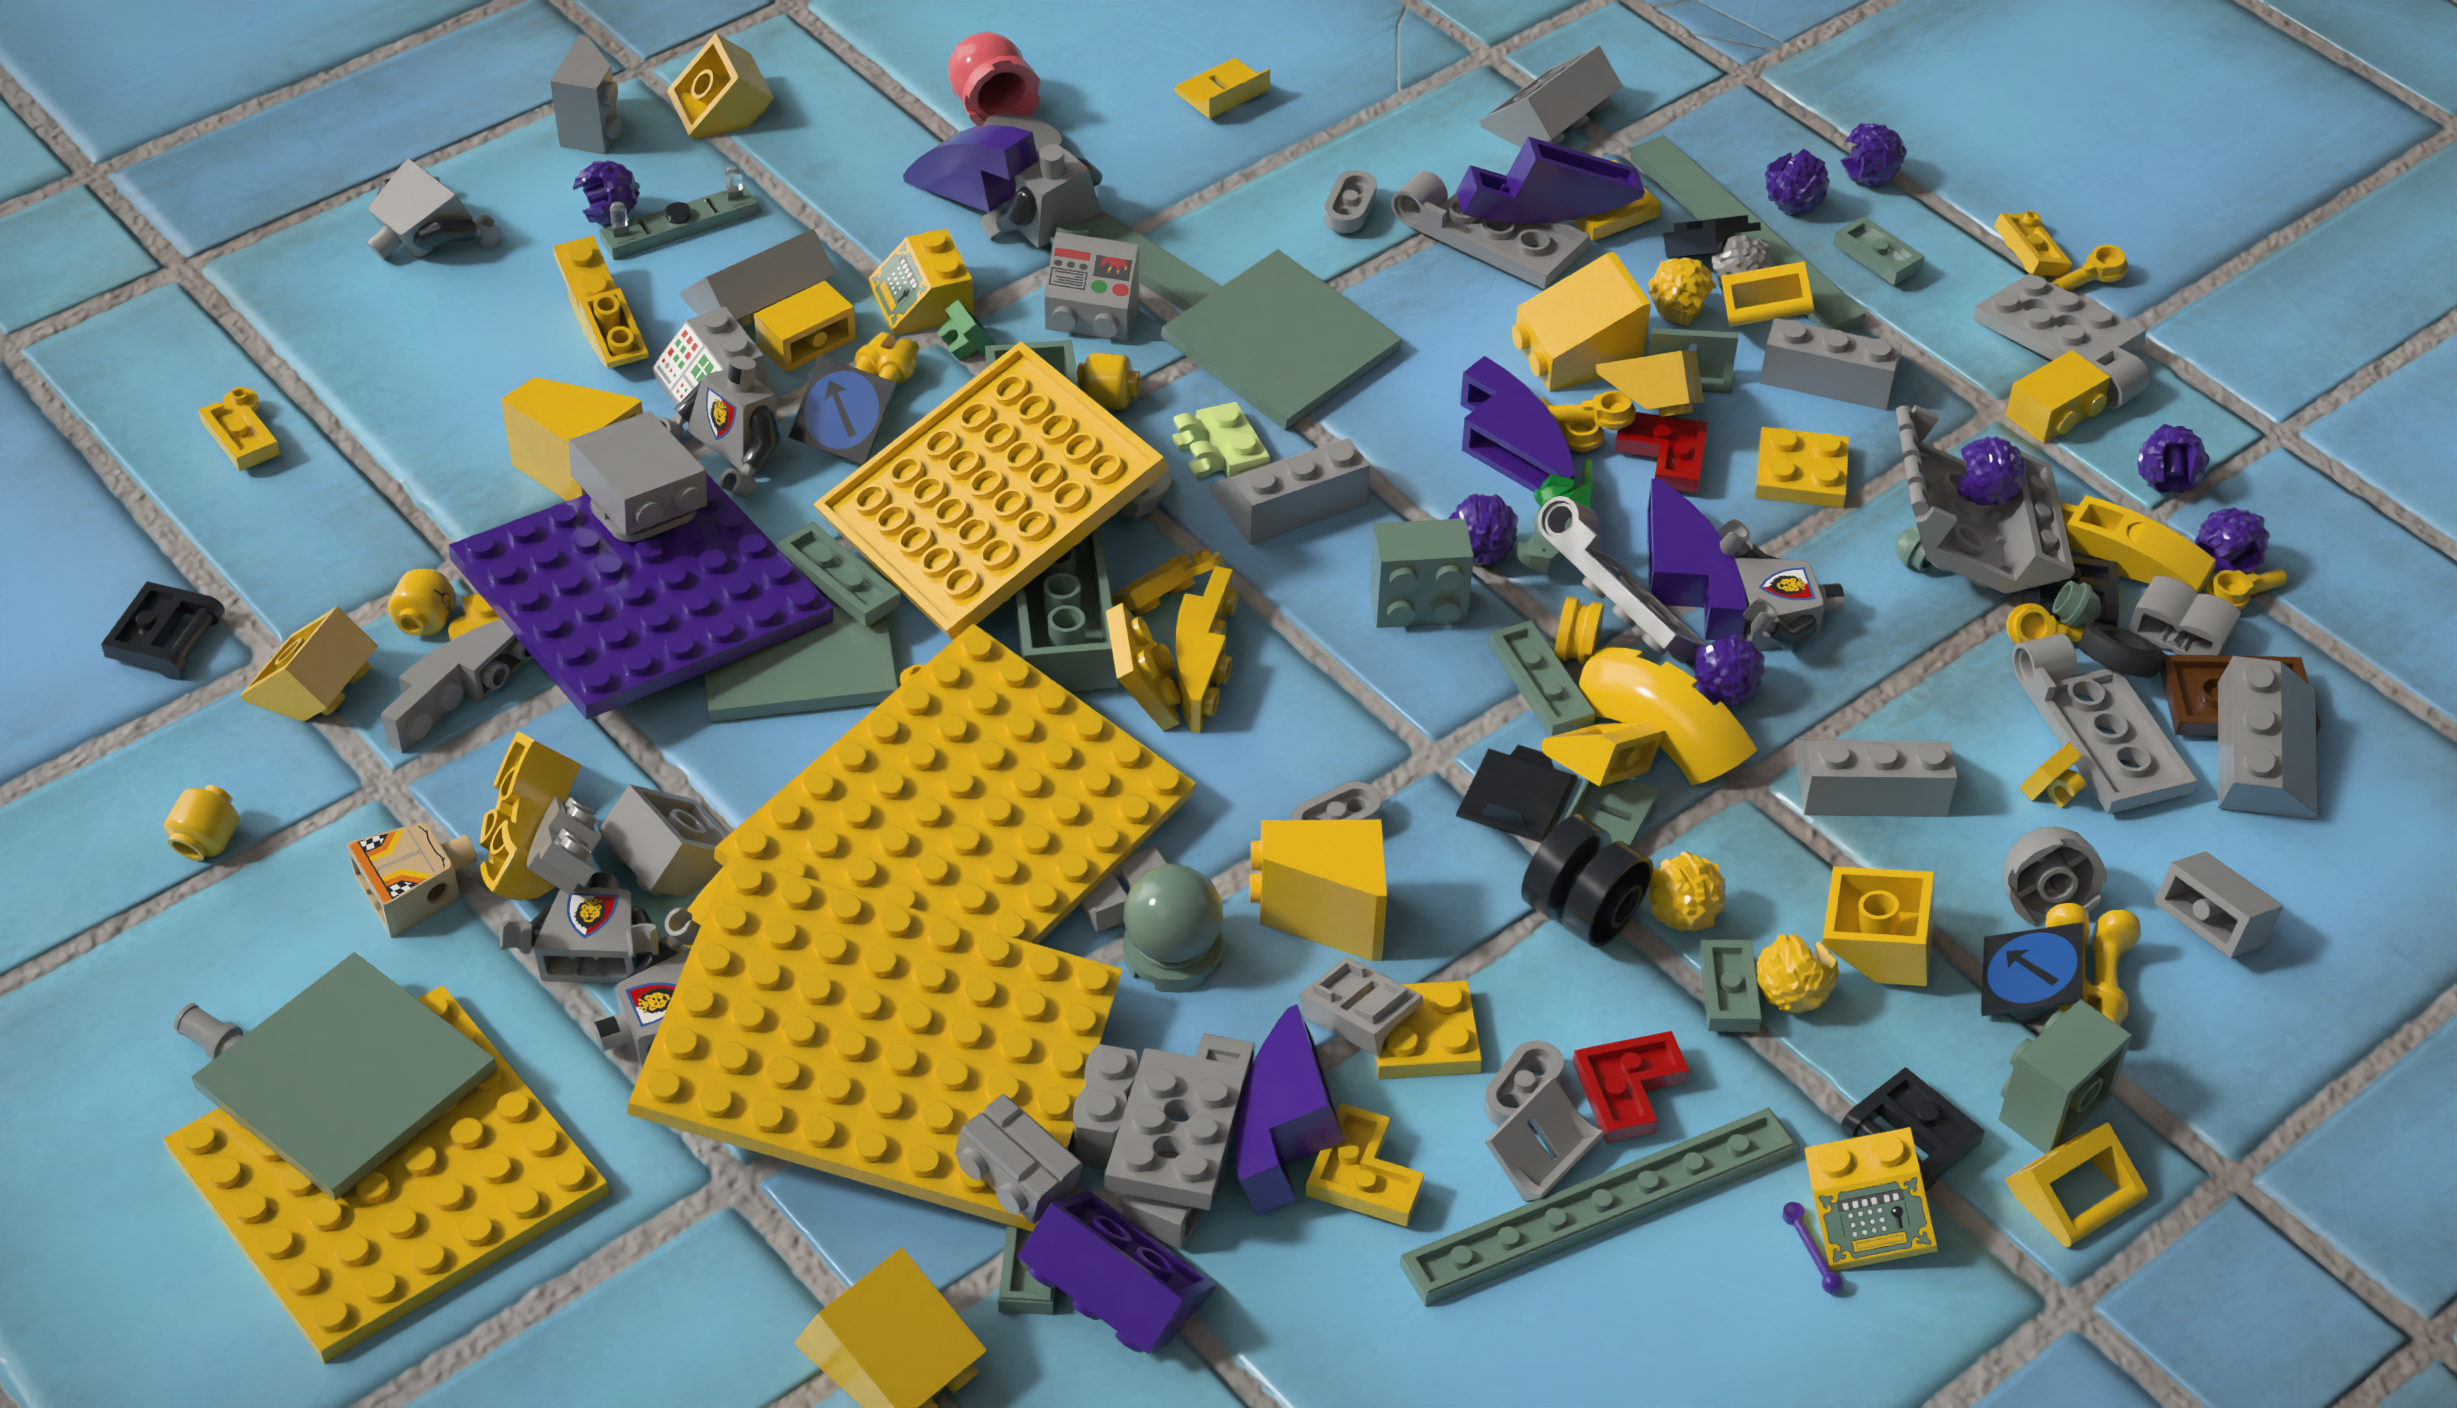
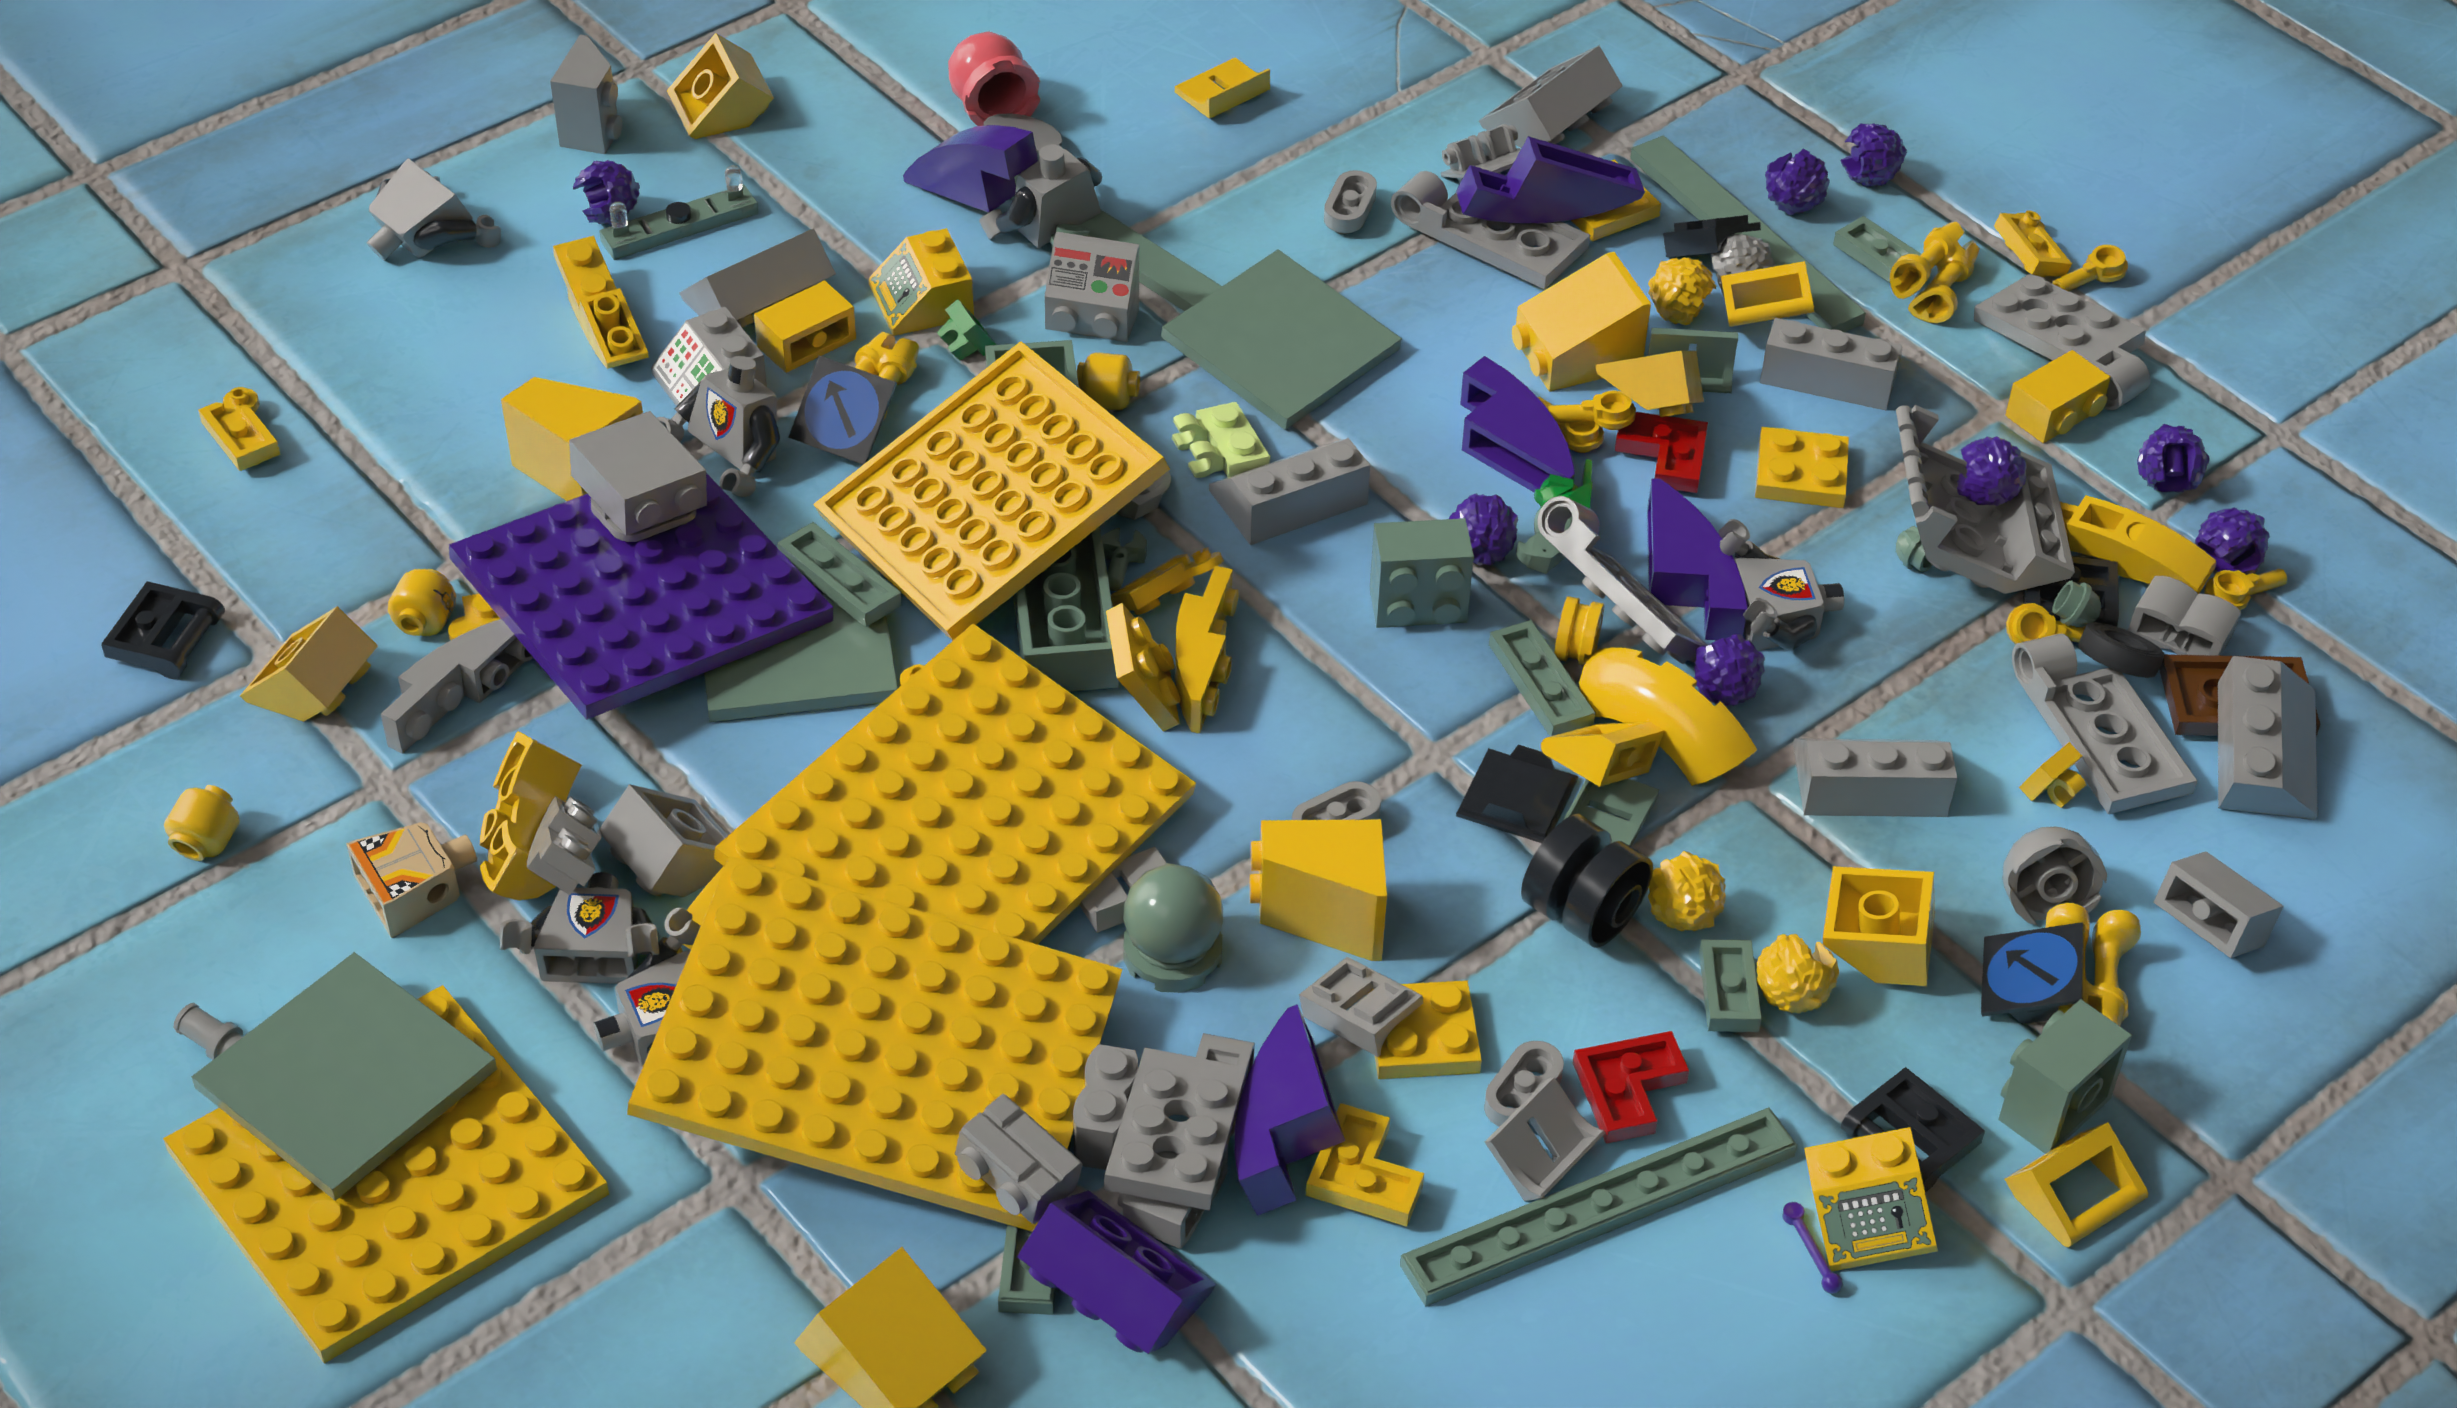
none -> sand green bar [1102,528,1147,591]
none -> light grey hinge [1441,124,1521,183]
none -> yellow piece [1889,221,1980,323]

